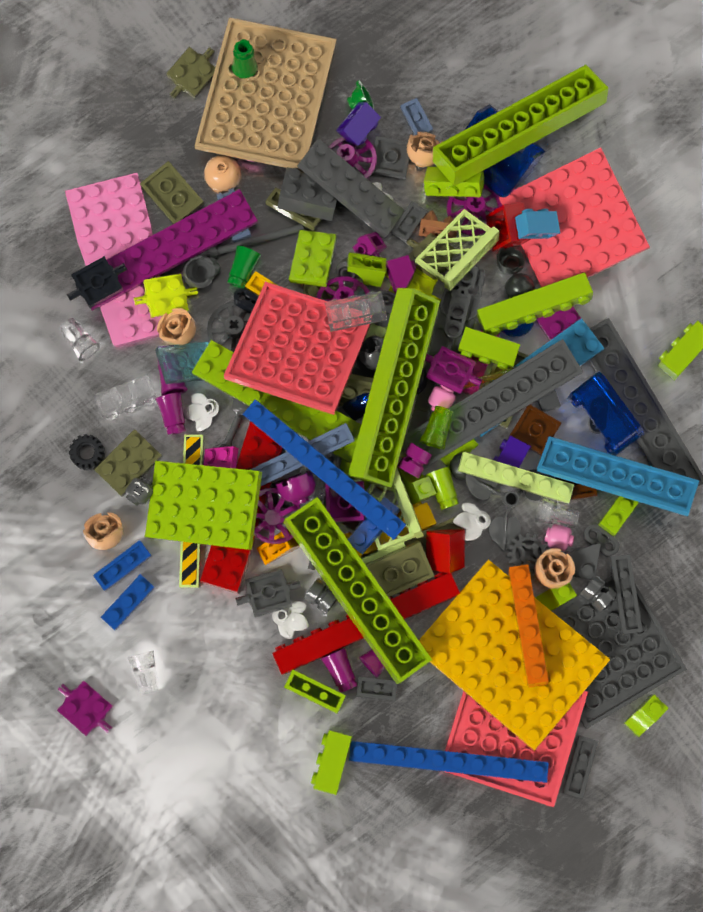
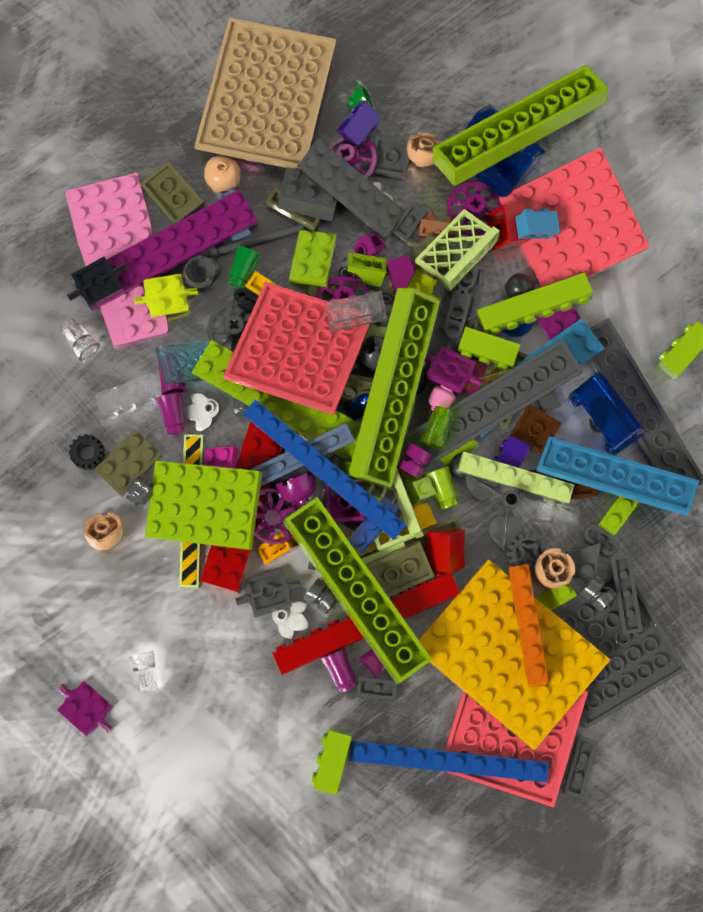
blue plate [93,540,152,591] -> none
blue plate [101,574,155,631] -> none
light nougat cylinder [157,308,196,347] -> none
olive plate [166,46,216,99] -> none
dark grey piece [213,416,242,448] -> none
green plant [232,39,258,79] -> none
lime brick [284,670,346,714] -> none
sand blue plate [400,98,433,135] -> none
lime brick [423,167,484,197] -> none
white plate [453,503,491,541] -> none
pearl dark grey hair [497,246,525,275] -> none
bright pink head [545,524,575,551] -> none
lime arch [624,694,669,737] -> none

